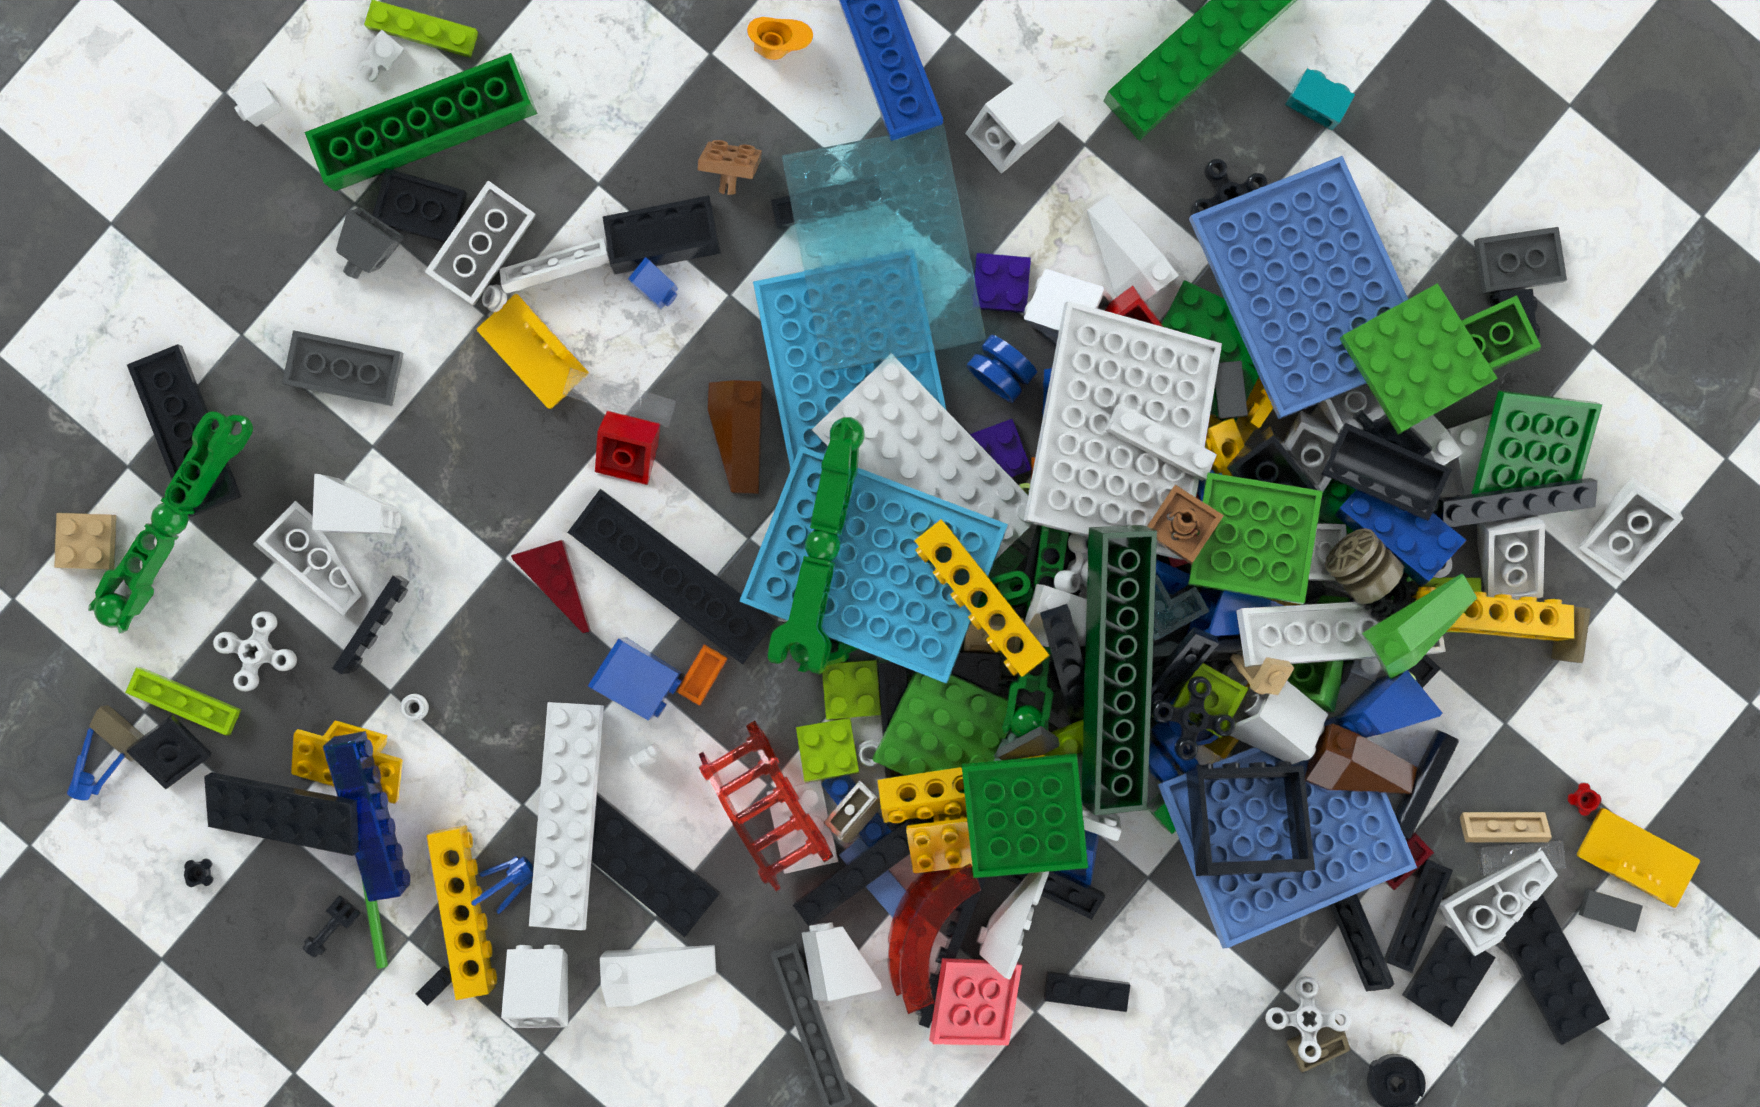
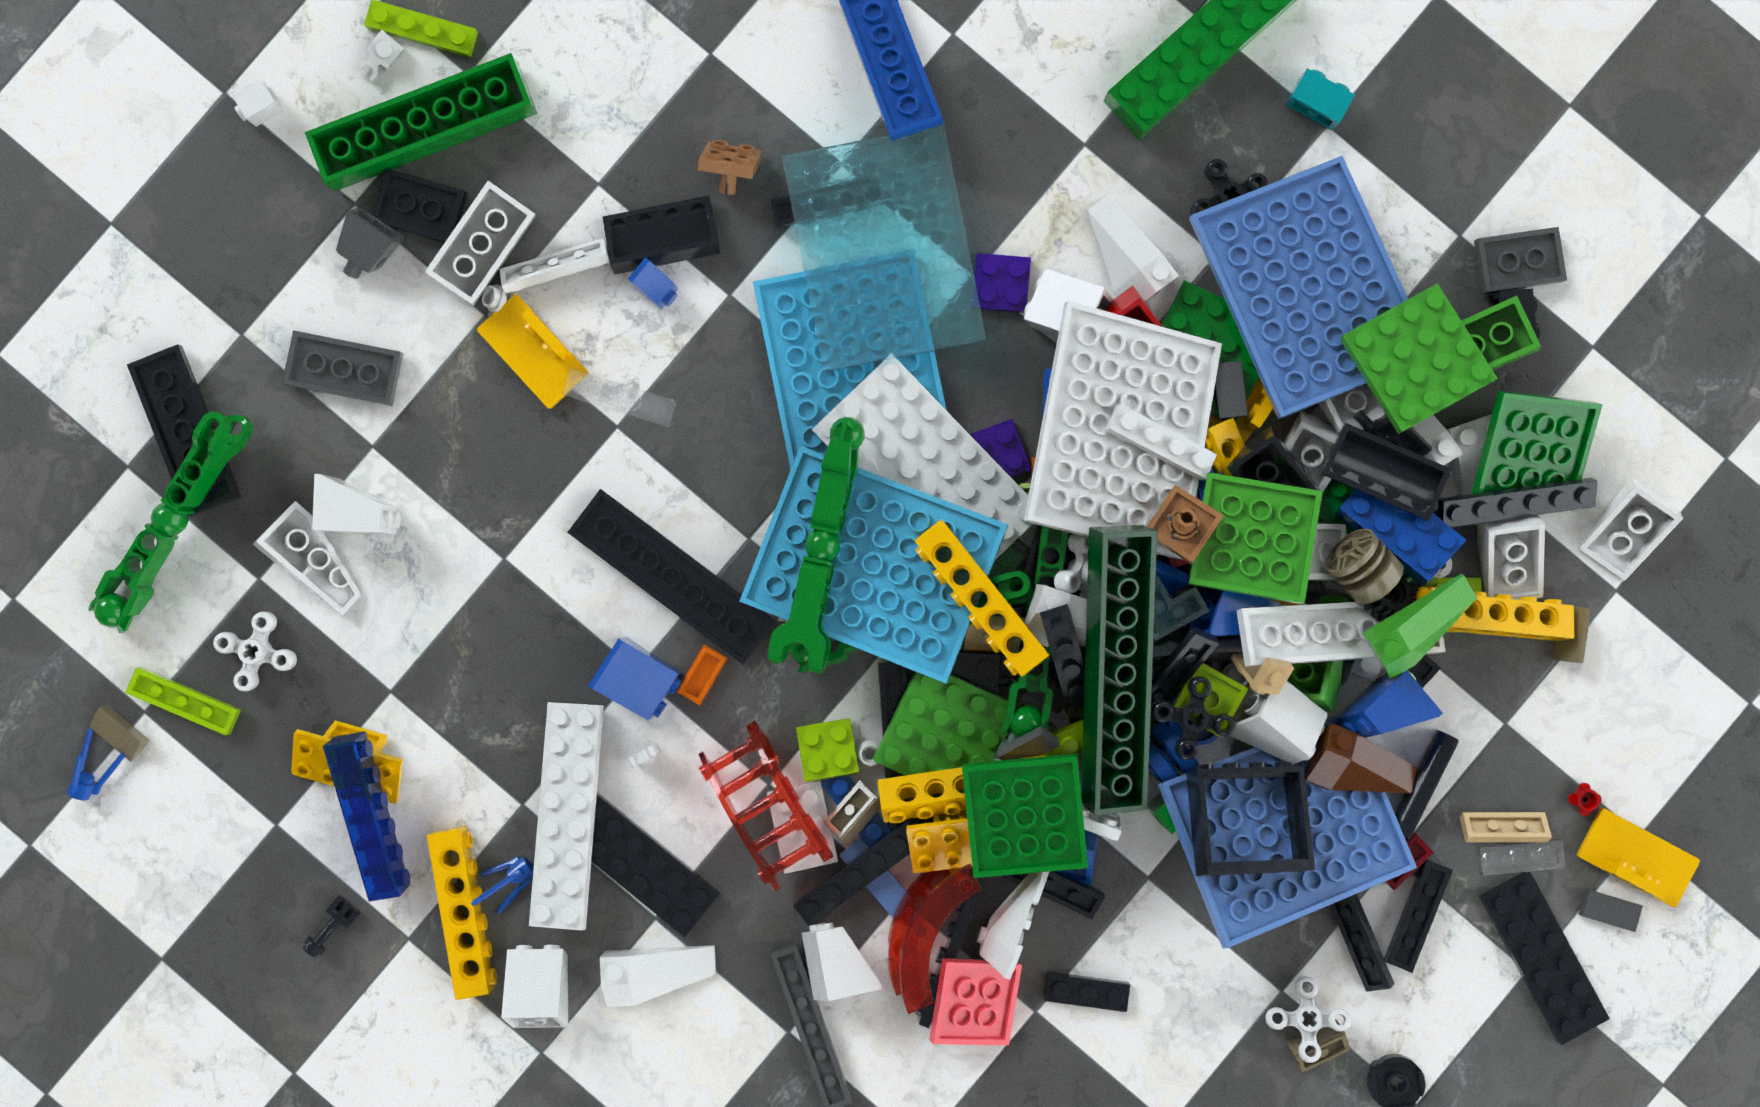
tan plate [54,513,116,569] -> none
black tile [126,714,211,789] -> none
black plate [184,858,214,887] -> none
black plate [204,772,359,856] -> none
black plate [332,575,410,674] -> none
bright green bar [358,857,388,969] -> none
white plate [400,694,429,721] -> none
black piece [416,966,452,1006] -> none
dark red wing [511,540,591,633] -> none
red slope [595,411,660,485] -> none
reddish brown wedge [708,380,764,494] -> none
light orange piece [747,17,813,60] -> none
lime plate [822,660,881,720] -> none
white slope [965,73,1065,174] -> none
blue wheel [966,335,1038,403] -> none
yellow slope [1204,735,1239,759] -> none
black plate [1402,925,1496,1027] -> none
white wedge [1439,850,1558,956] -> none

